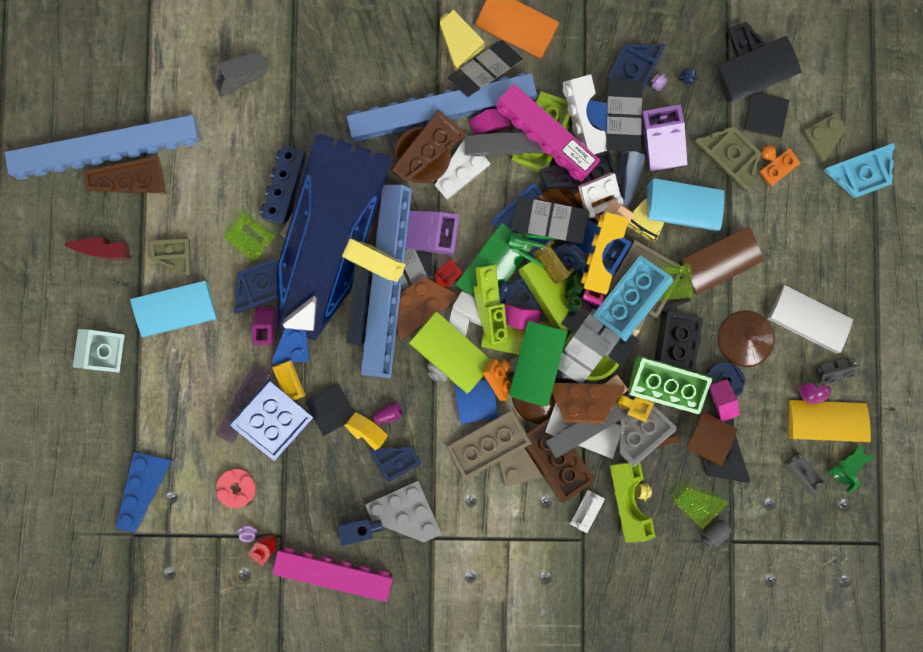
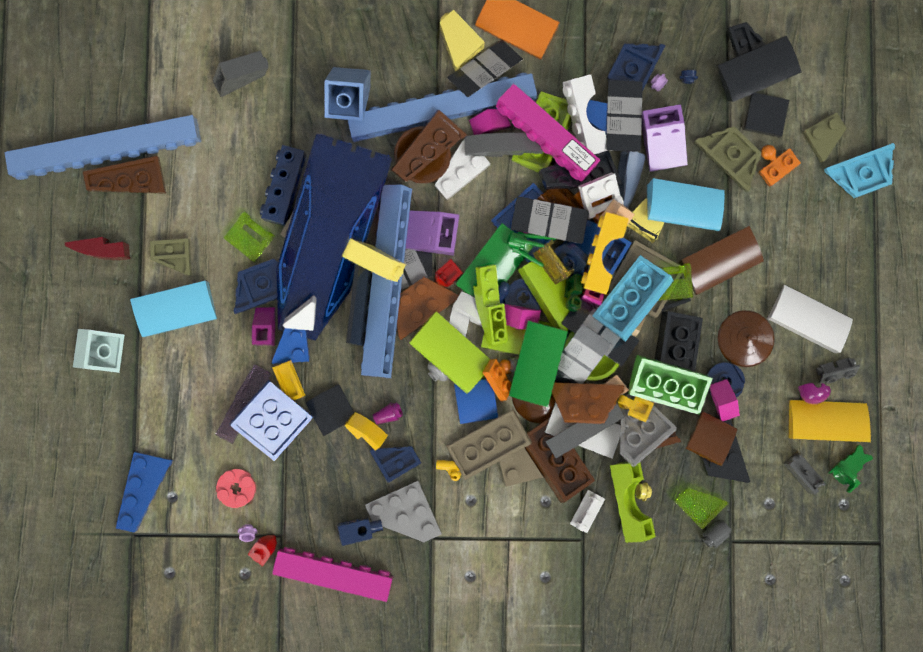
none -> medium blue slope [325,67,371,121]
none -> yellow arm [436,460,461,481]

